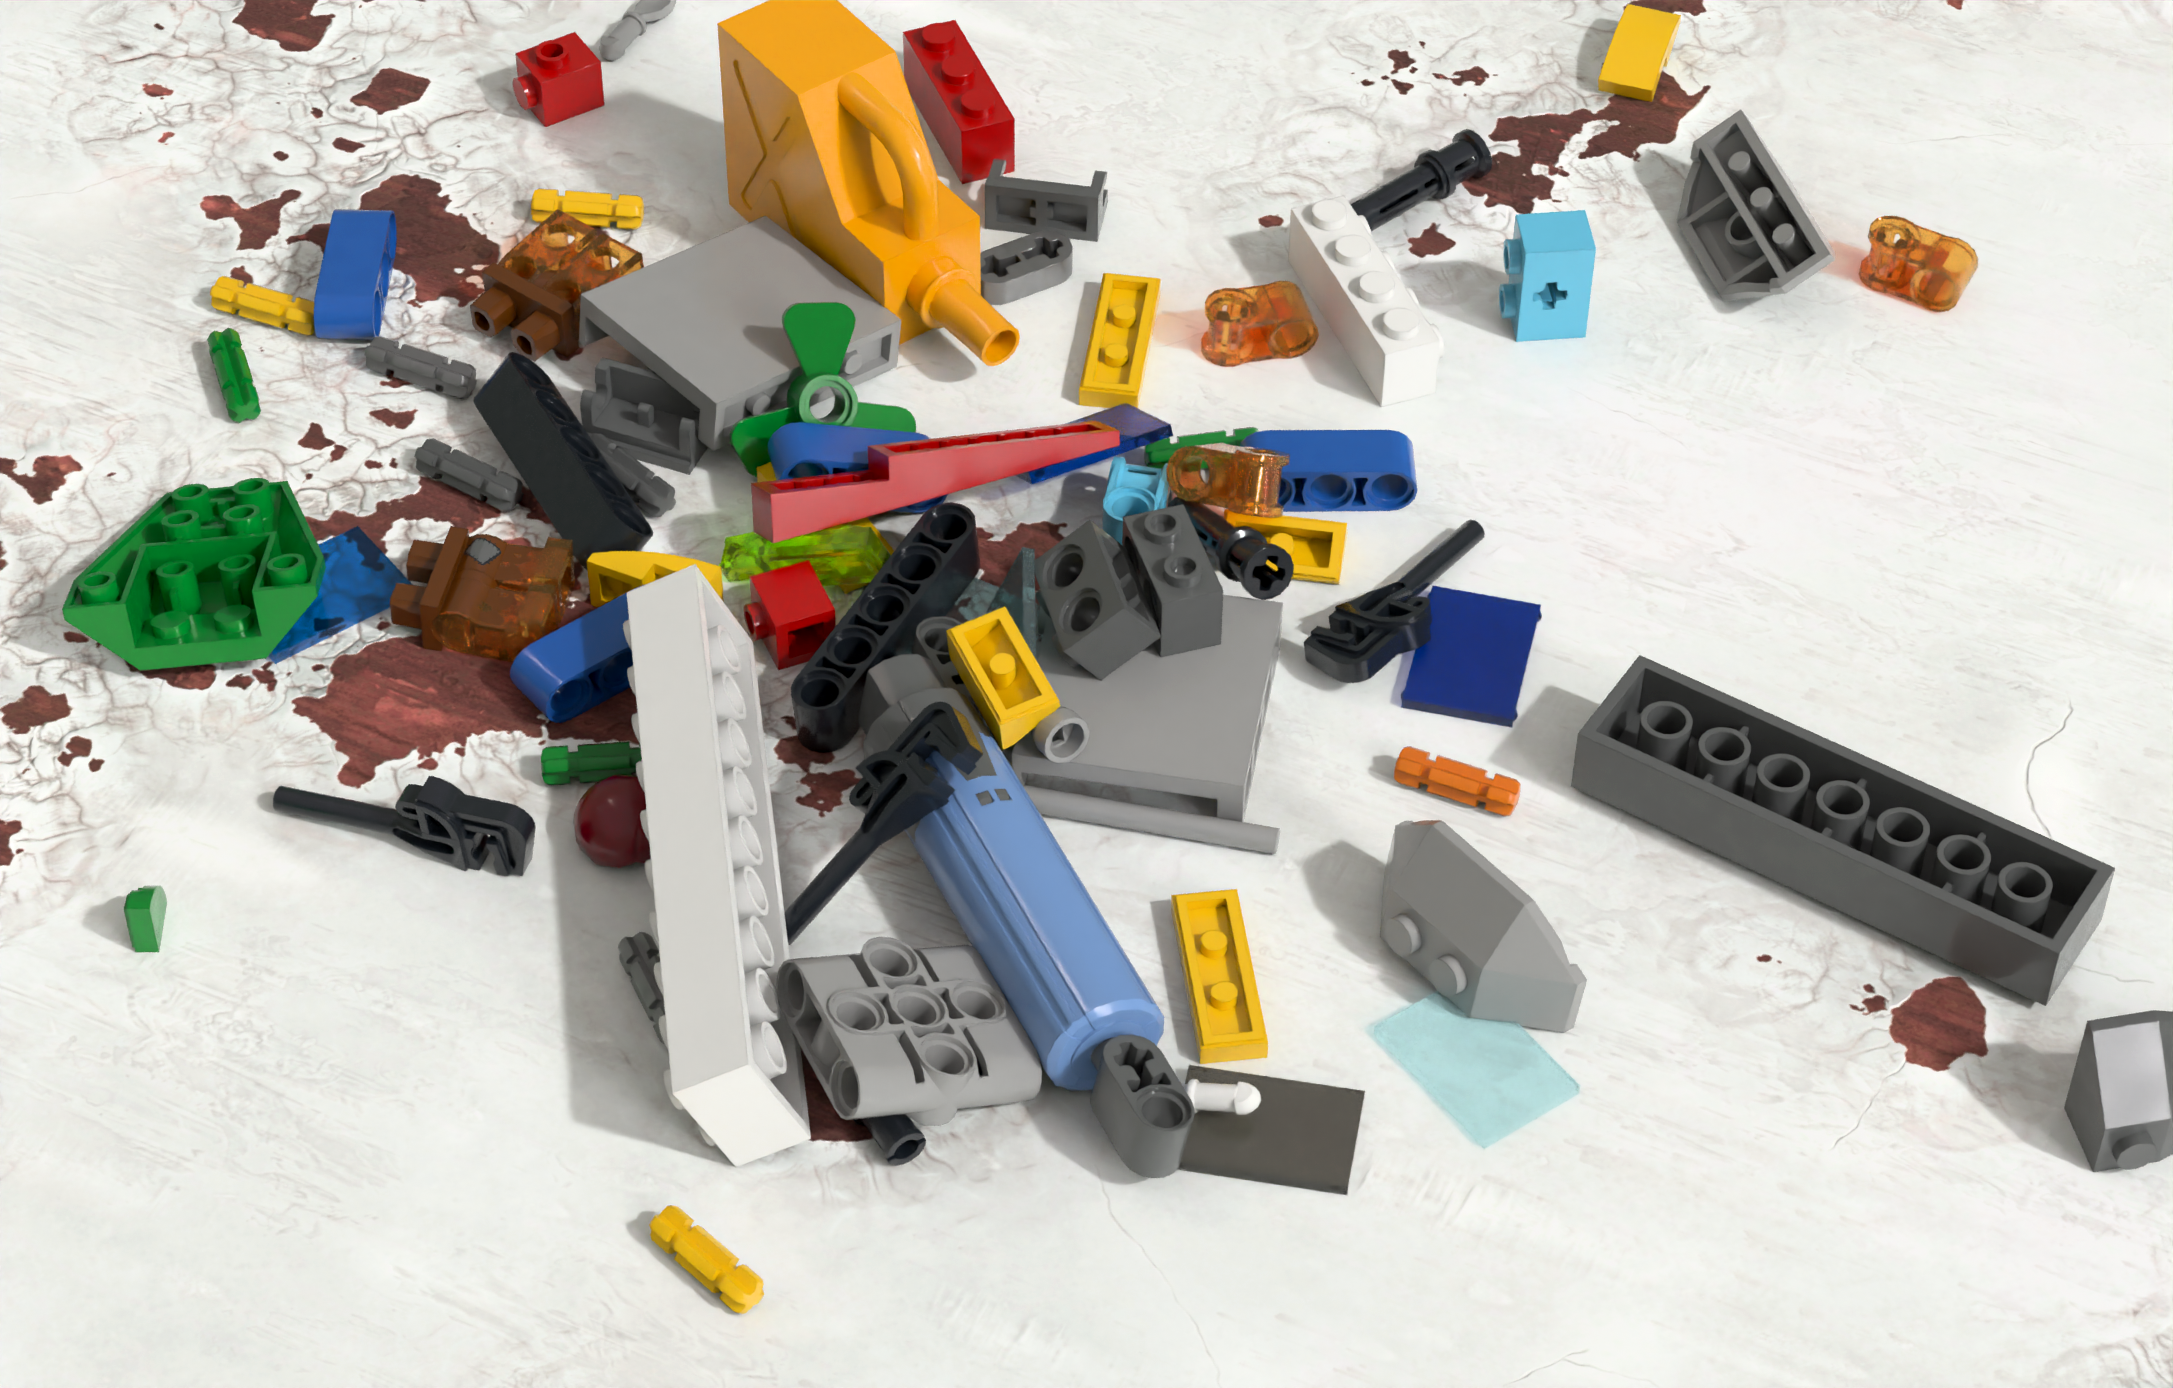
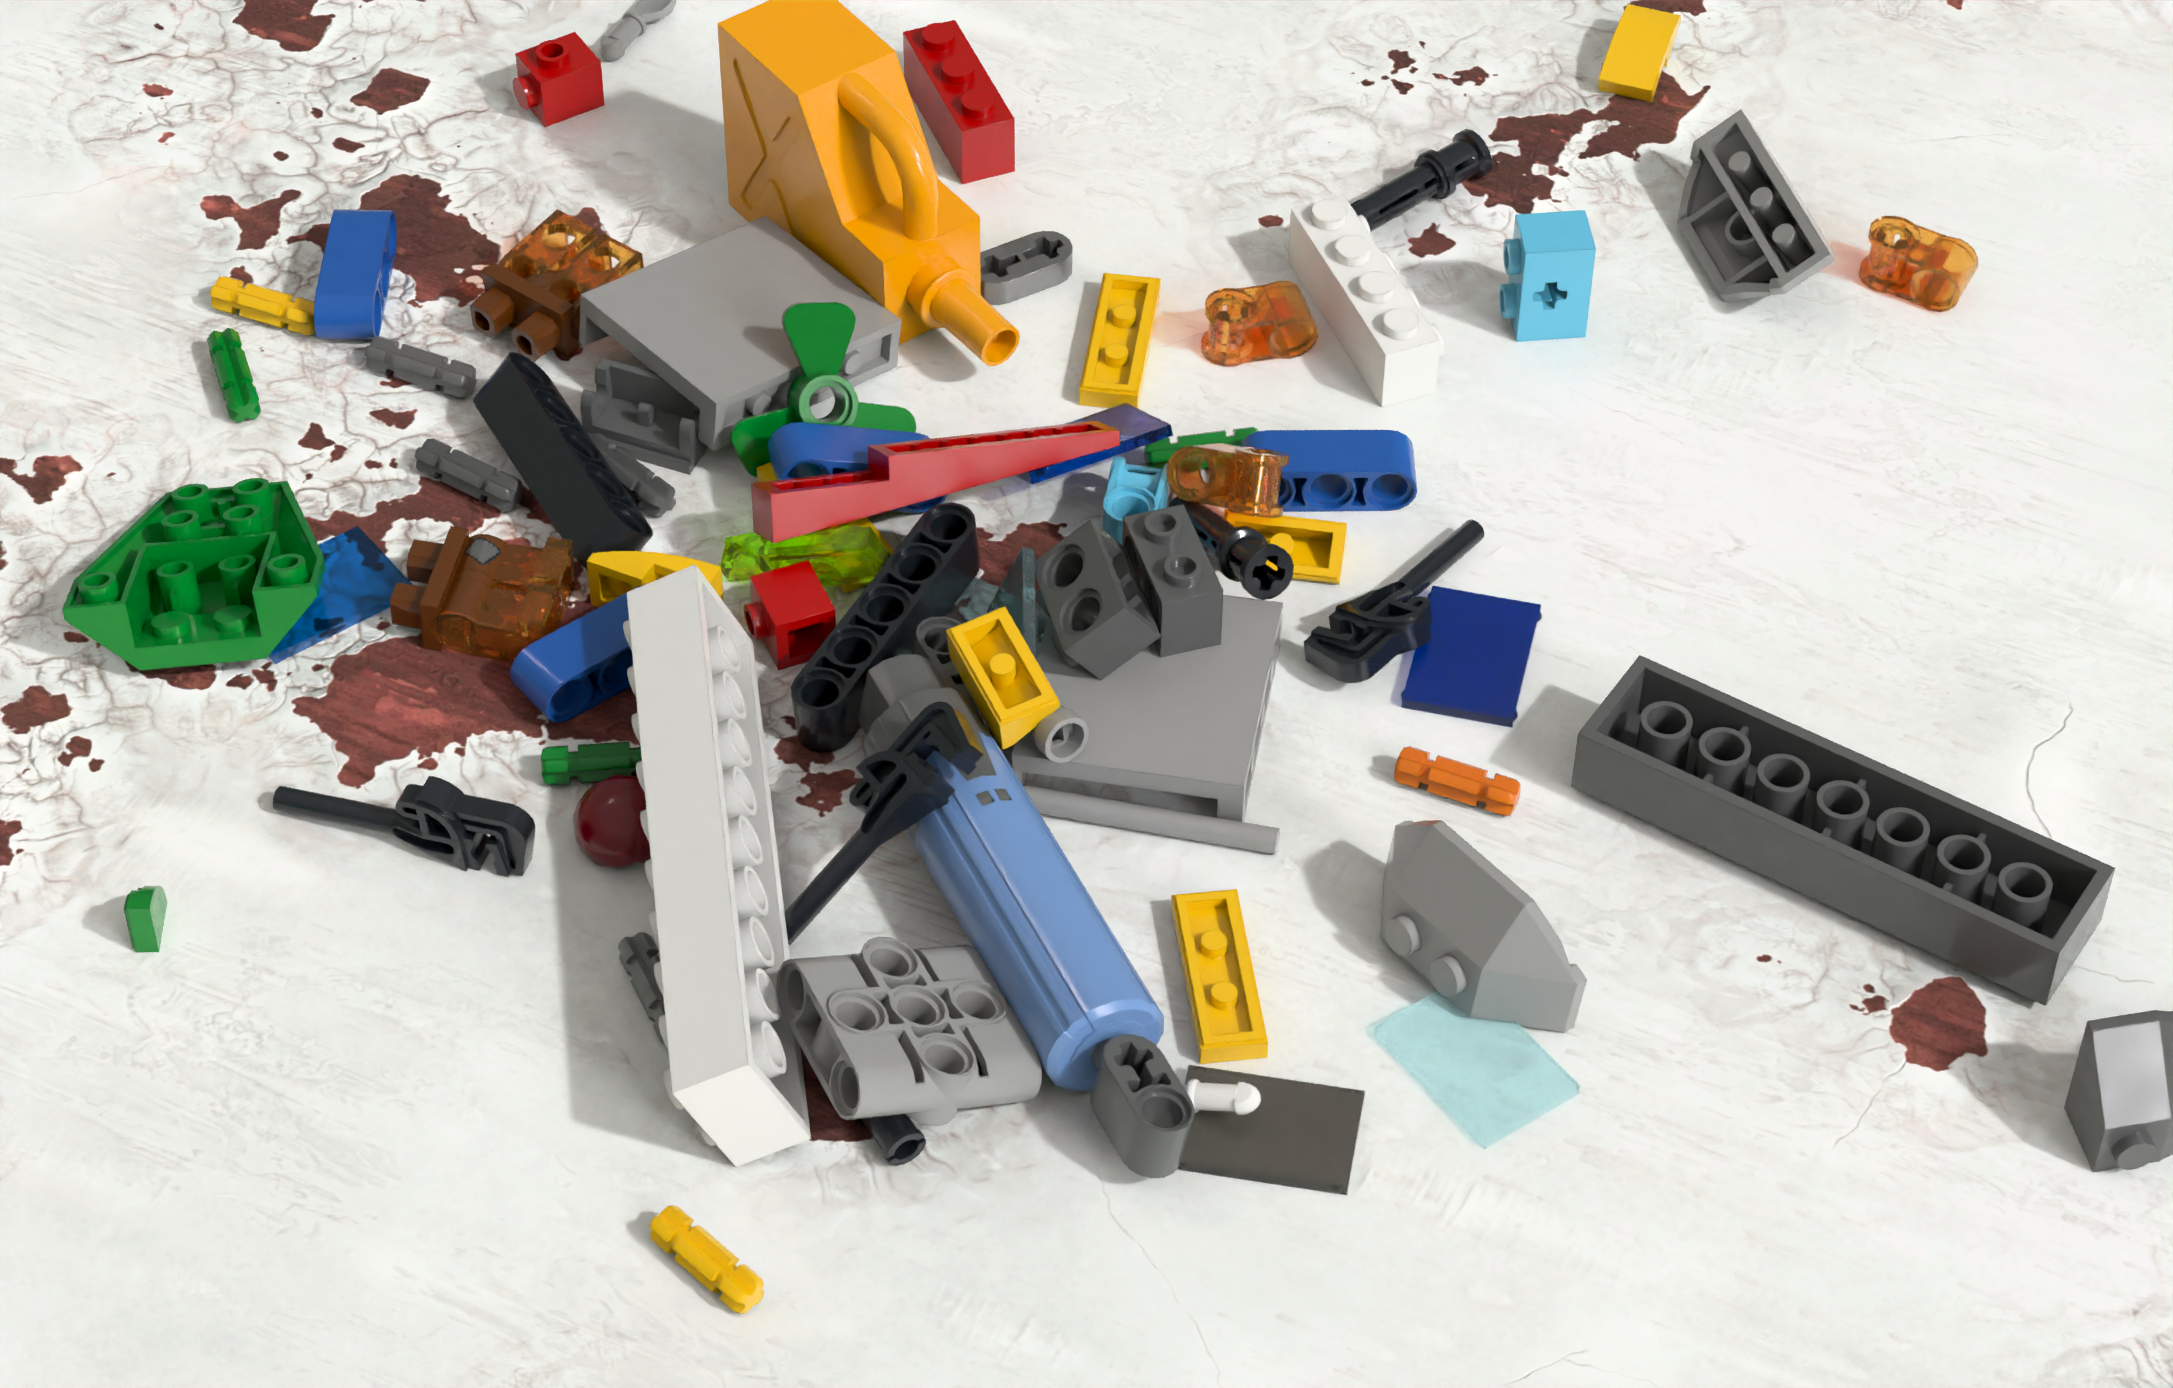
yellow axle [531,188,644,230] -> none
dark grey hinge [985,159,1108,242] -> none

